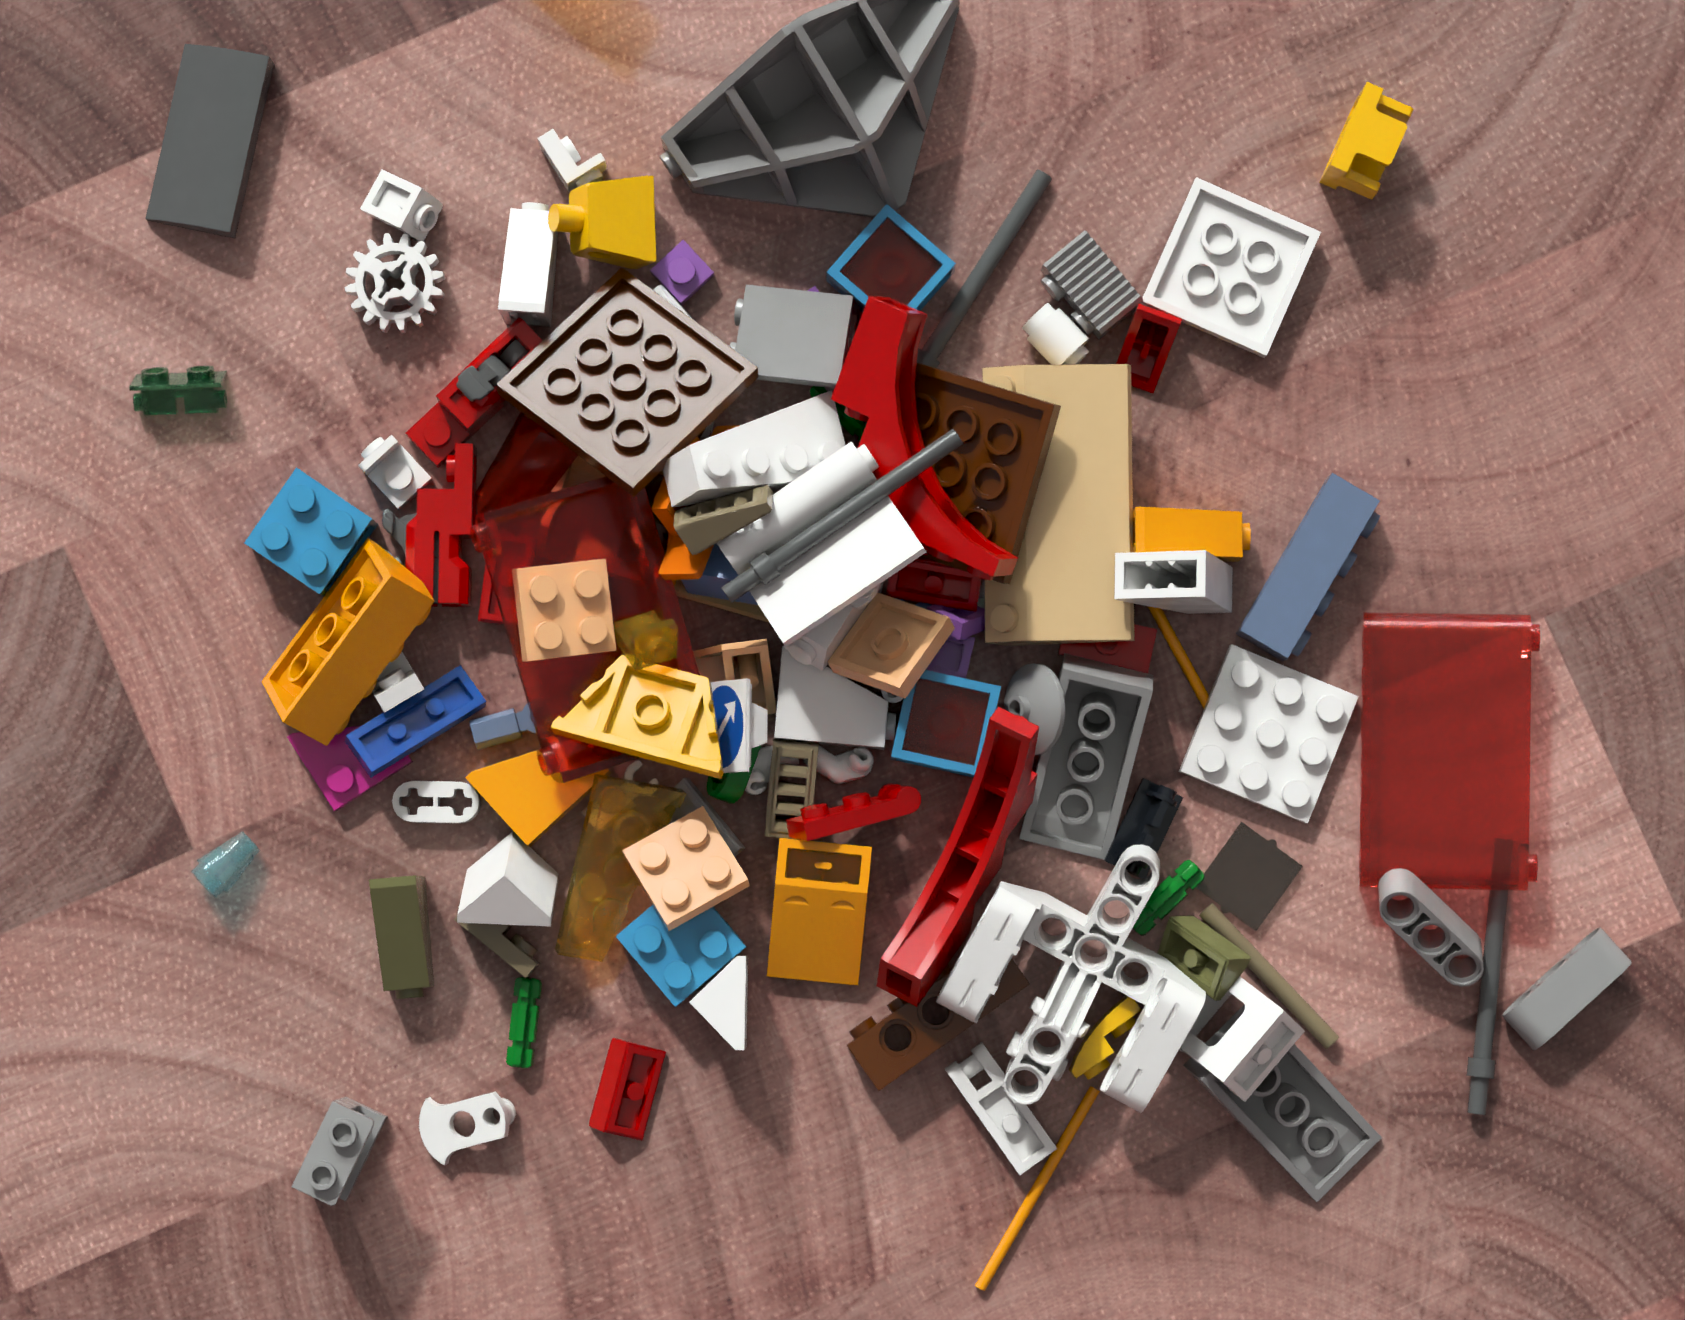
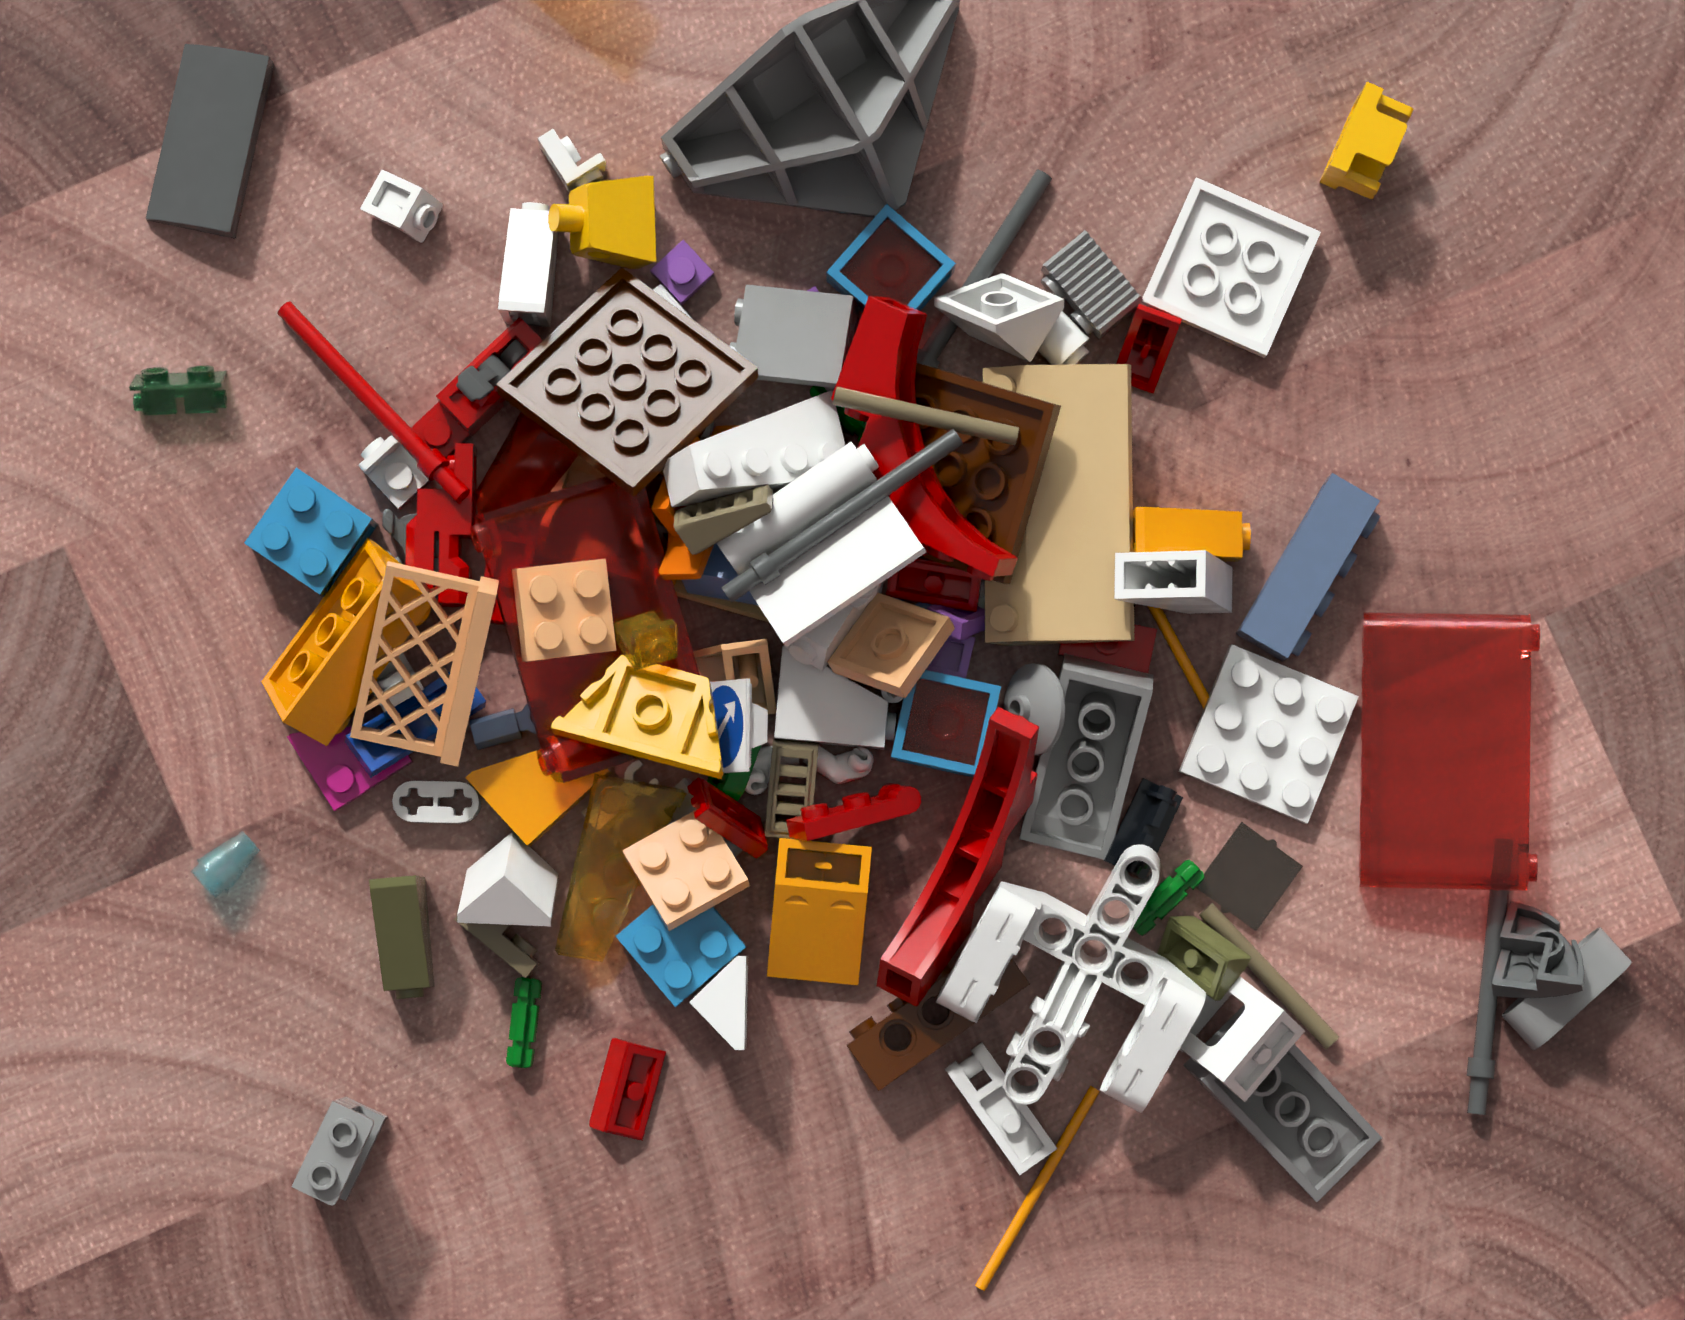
white gear [345,233,445,333] -> none
white piece [419,1091,516,1165] -> none
yellow slope [1068,995,1141,1080] -> none
light grey beam [1378,868,1484,987] -> none
none -> red bar [277,301,470,503]
none -> light nougat fence [350,561,499,767]
none -> red tile [687,777,768,859]
none -> dark tan bar [833,386,1019,445]
none -> white slope [934,273,1064,362]
none -> dark grey brick [1491,901,1584,998]

